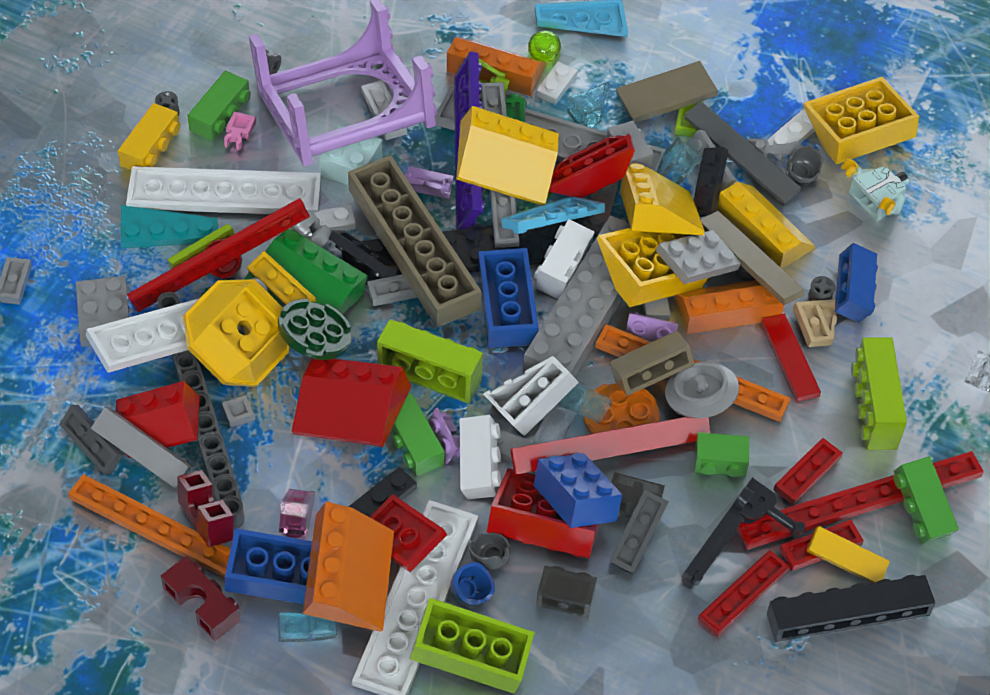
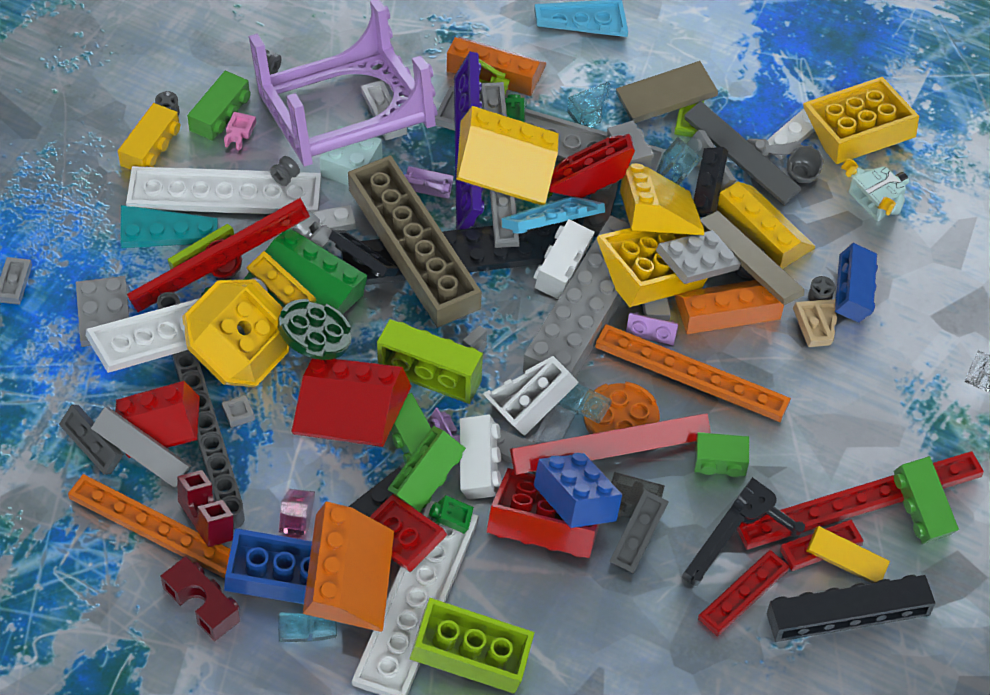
light grey plate [367,274,417,306] -> none
blue helmet [450,562,495,607] -> none
dark grey hair [469,532,511,570] -> none
blue brick [478,248,539,348] -> none
clear neon green hair [528,30,562,62] -> none
white plate [536,62,578,105] -> none
clear smoke brick [536,566,597,618] -> none
dark tan brick [609,331,695,396] -> none
light grey piece [665,362,739,418] -> none
red tile [761,313,821,402] -> none
red plate [773,438,843,506] -> none
lime brick [851,337,907,450] -> none
none -> dark grey wheel [270,156,300,186]
none -> bright green brick [387,426,466,512]
none -> green bracket [429,495,474,534]
none -> light grey plate [463,325,487,352]

